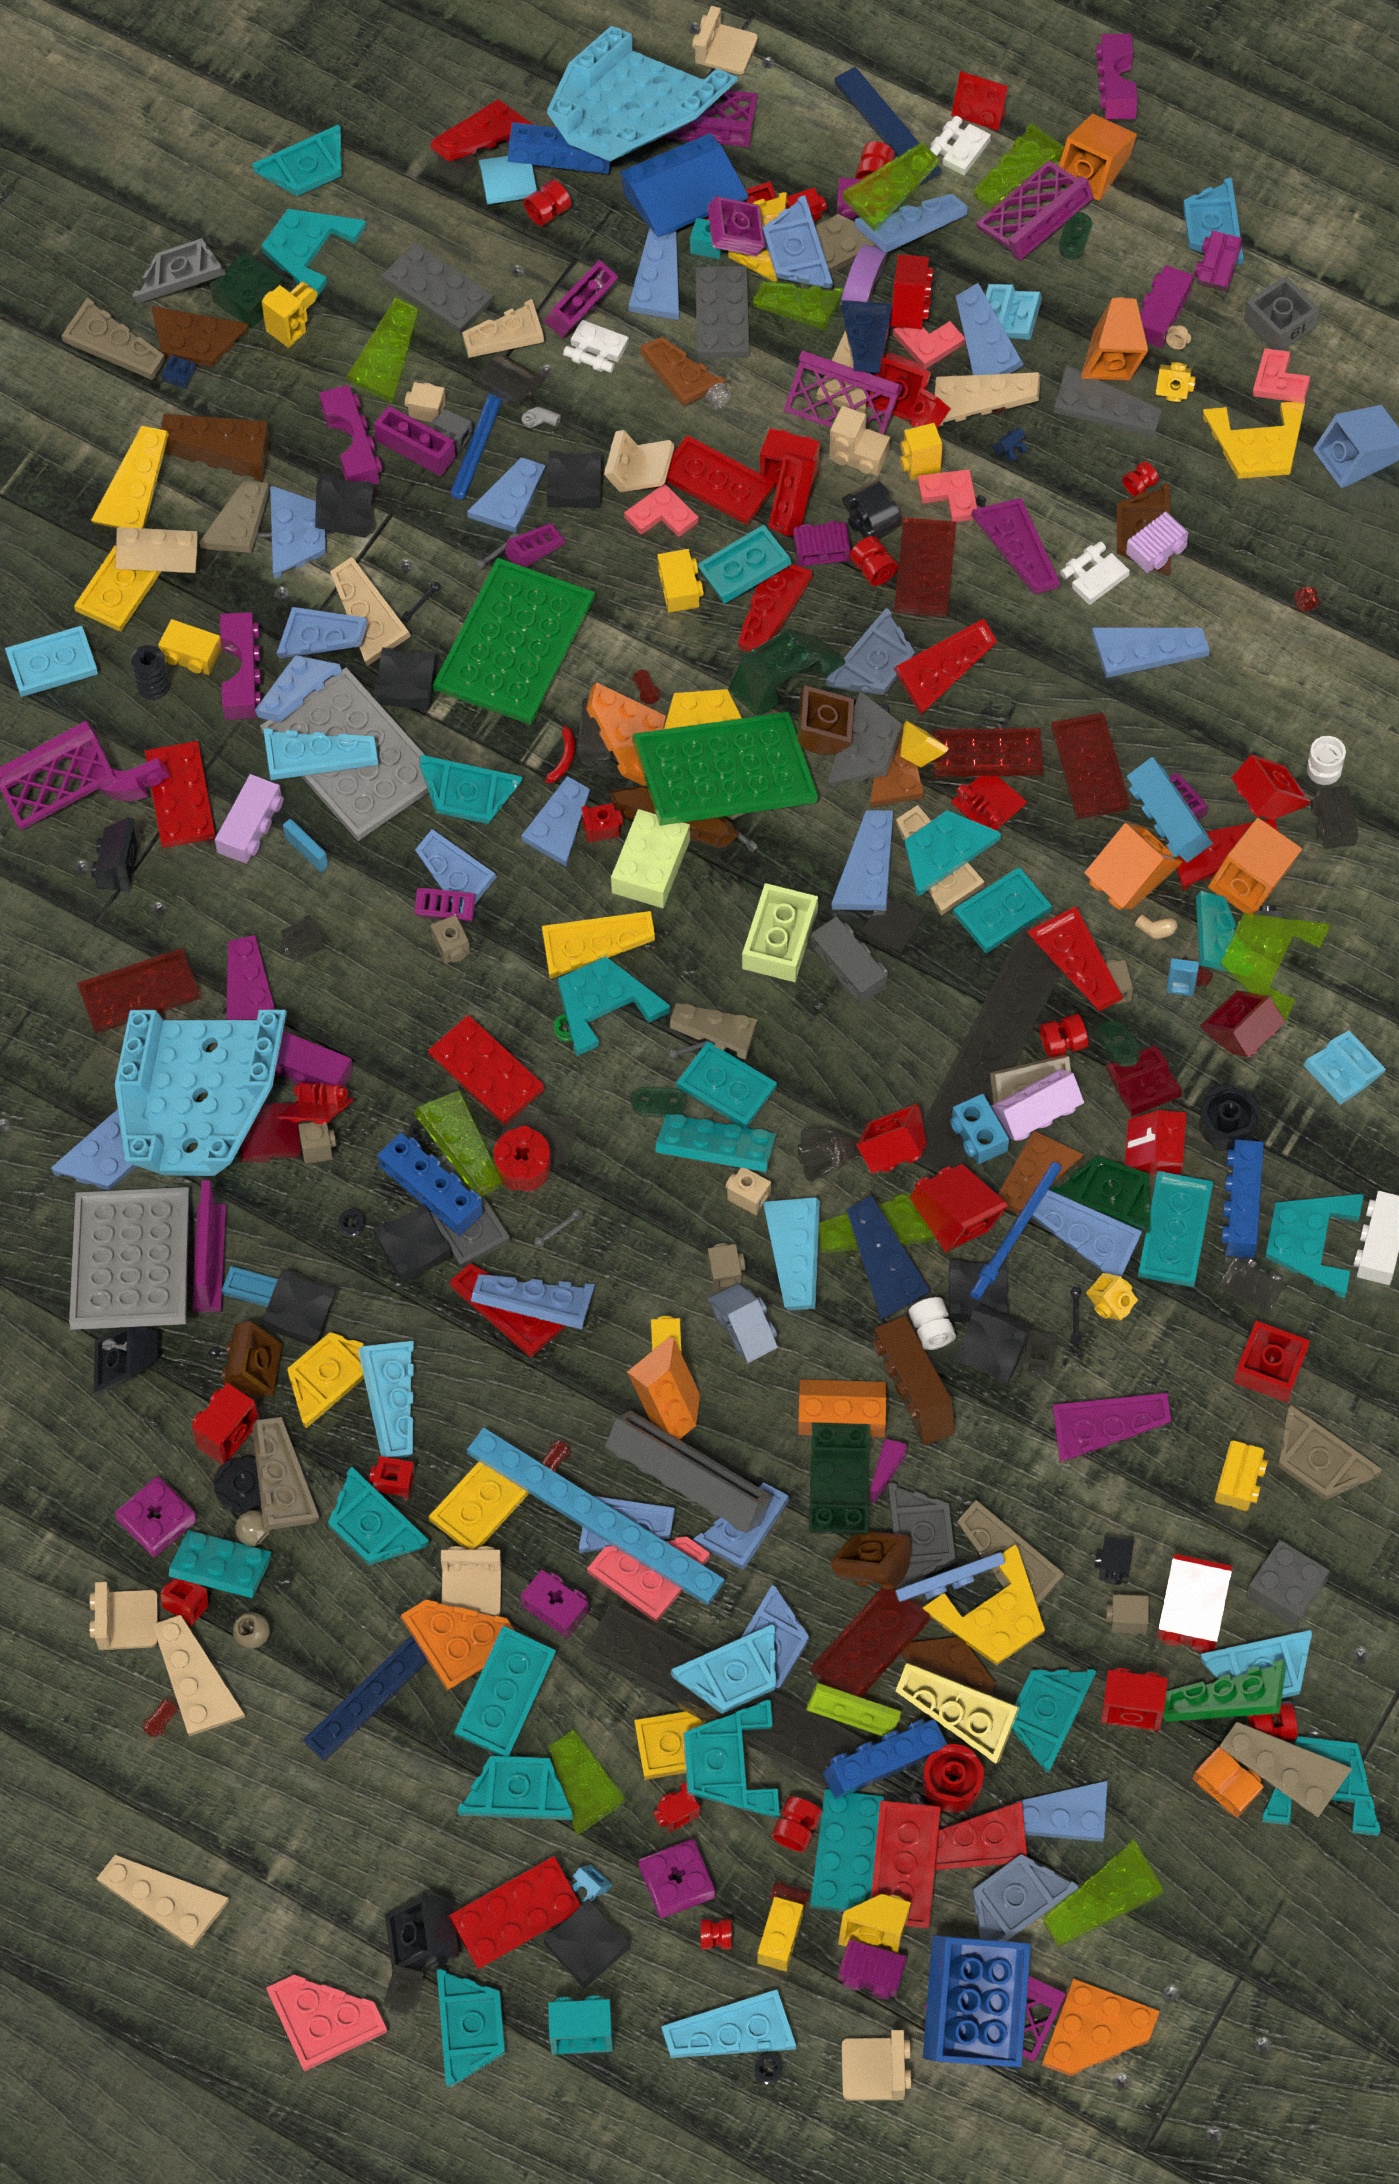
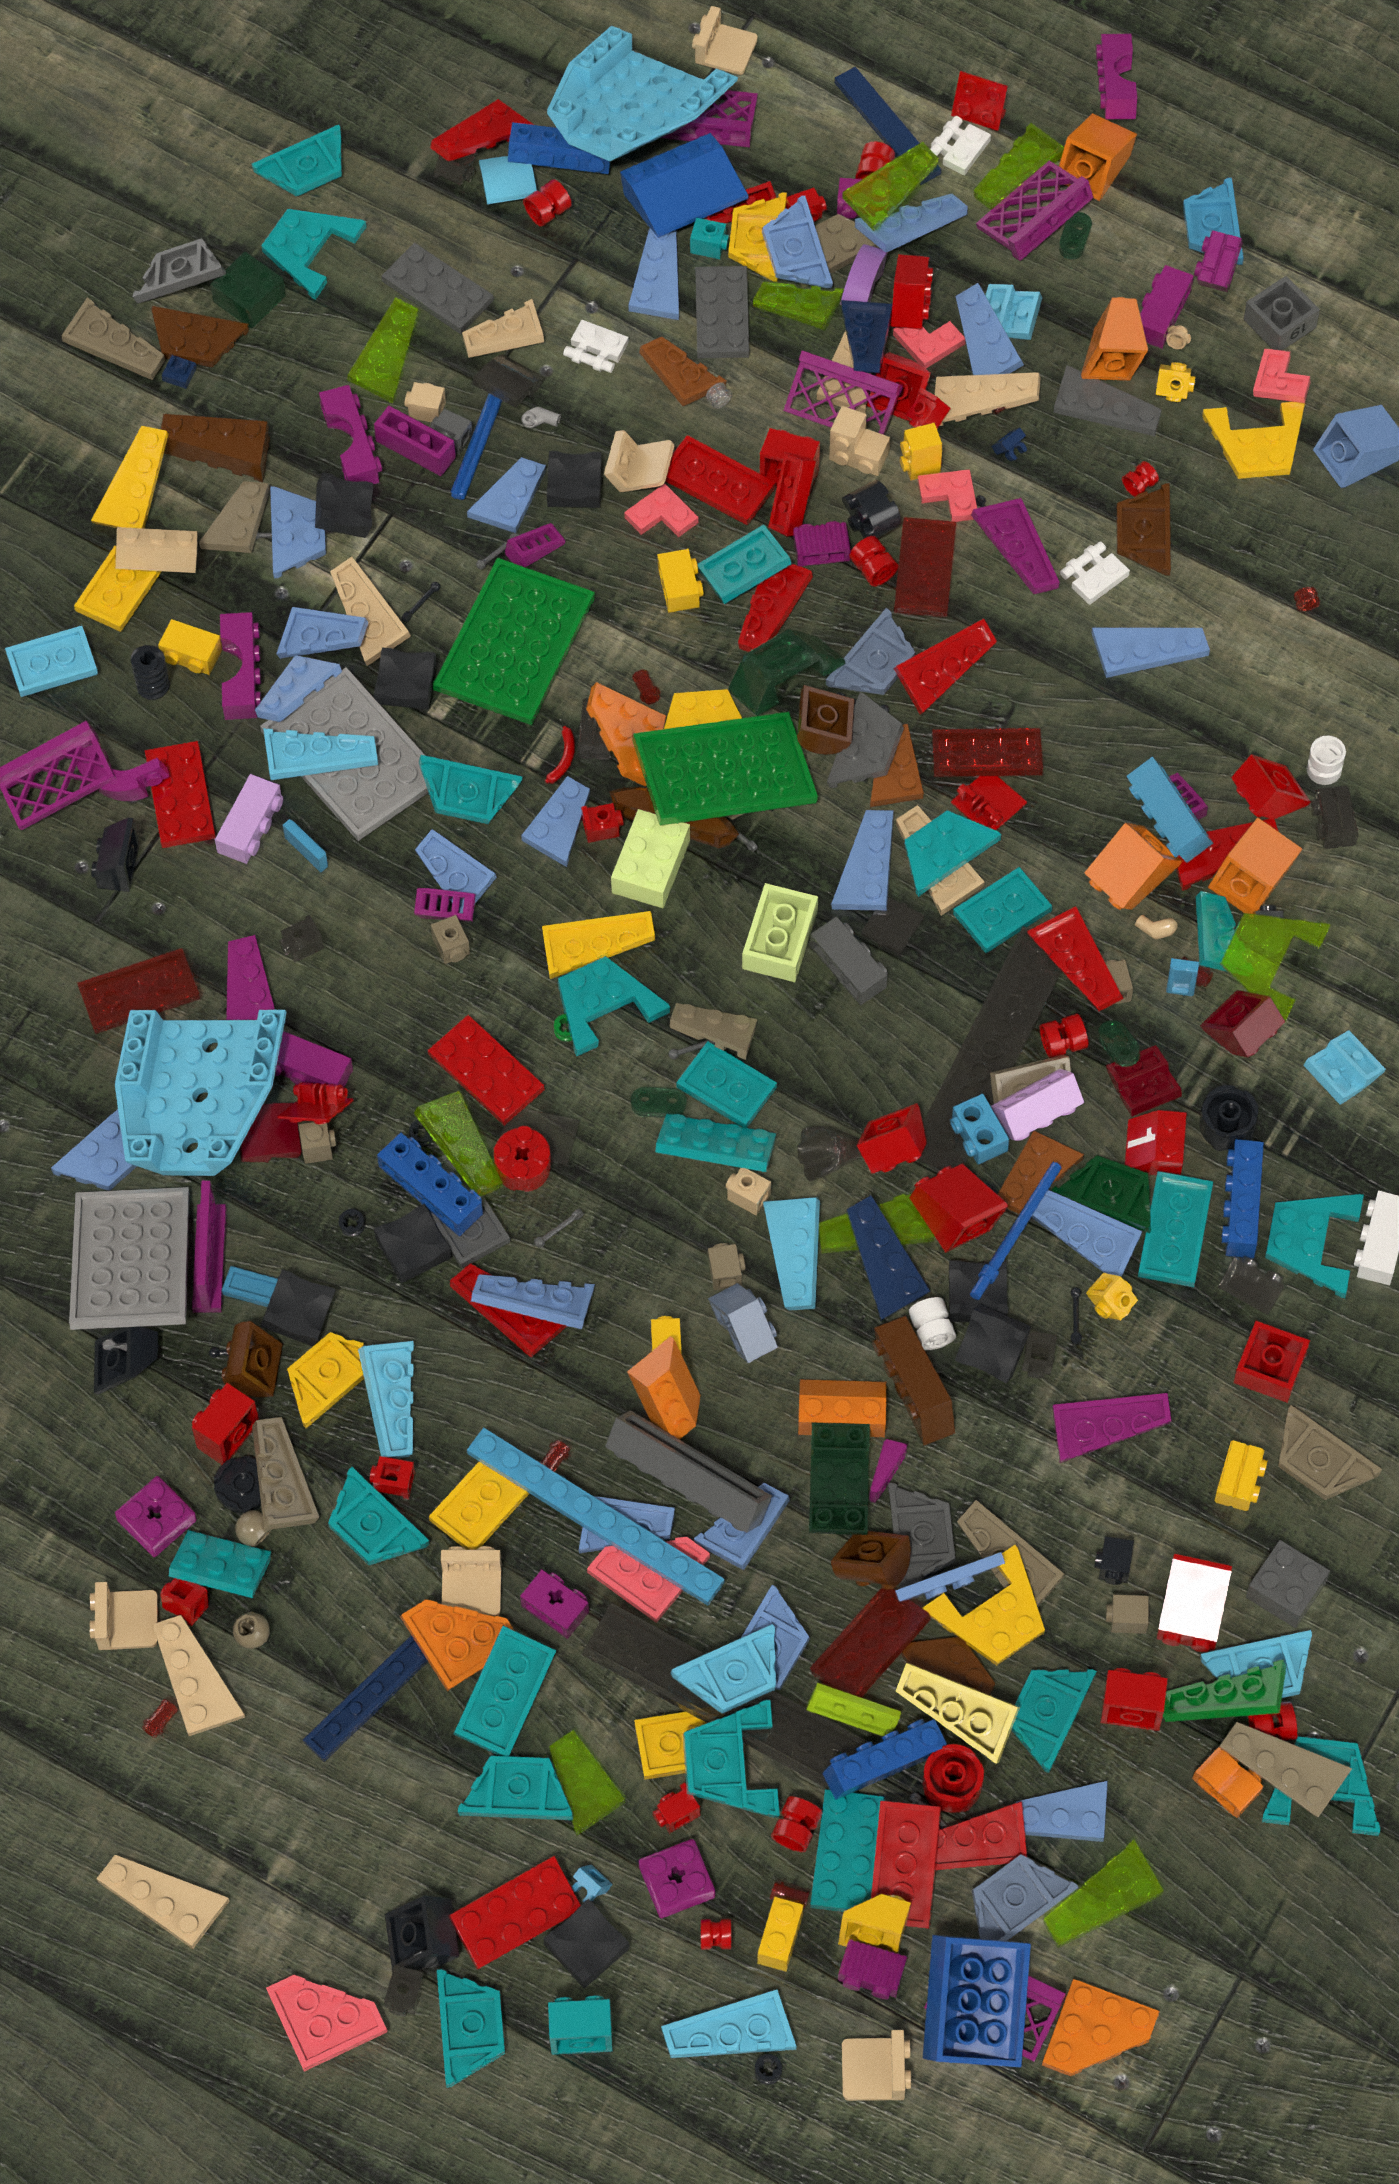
yellow brick [262,281,317,348] -> none
magenta brick [544,259,618,339] -> none
magenta brick [707,196,765,256] -> none
yellow slope [900,720,949,767] -> none
clear red plate [1051,712,1130,820] -> none
lavender brick [1126,512,1188,573] -> none

